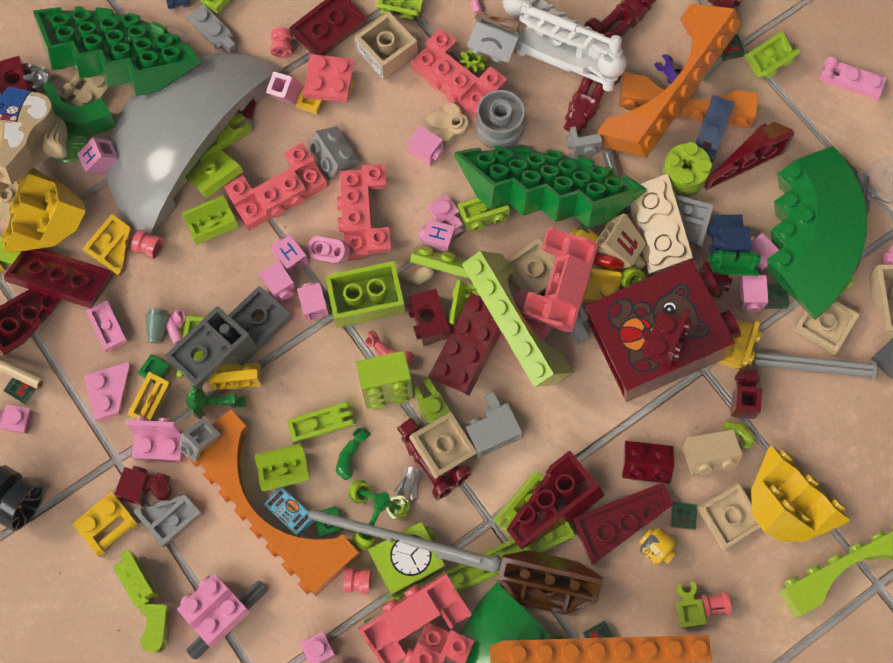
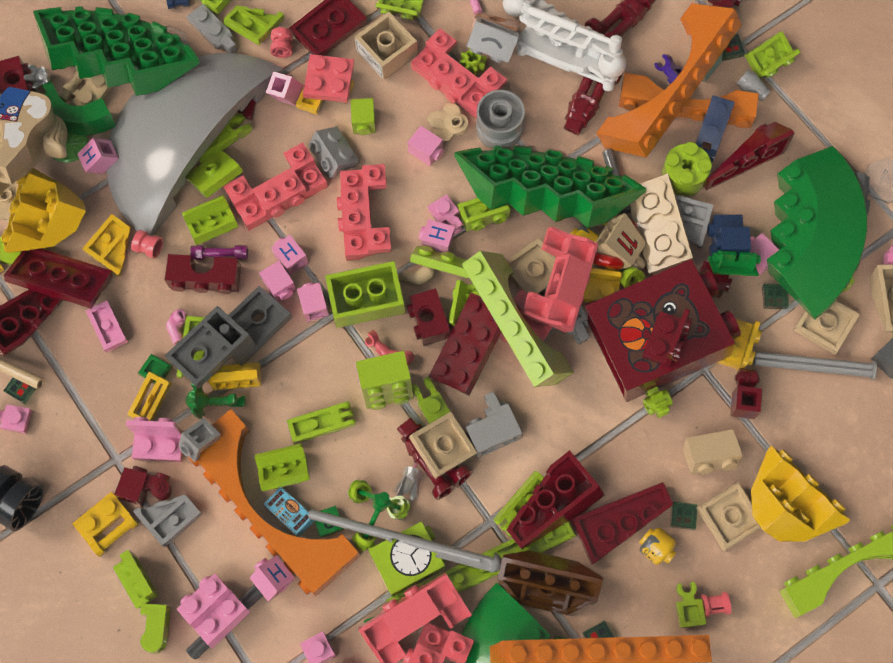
bright pink wing [84,362,132,422] -> none
sand green cone [145,308,169,344] -> none
bright pink plate [307,236,350,264] -> none
green arm [336,428,371,480] -> none
coral wheel [343,567,372,595] -> none
light grey bracket [566,126,602,156] -> none
dark red bracket [622,440,674,484] -> none
lime arm [723,420,755,449] -> none
bright pink brick [738,275,768,313] -> none
bright pink plate [819,57,886,100] -> none
none -> dark red arch [164,254,241,294]
none -> magenta bar [190,245,248,260]
none -> lime wing [224,5,284,46]
none -> bright pink brick [250,555,295,602]
none -> lime brick [351,98,376,135]
none -> lime gear [643,386,673,418]
none -> light grey cone [737,69,771,101]

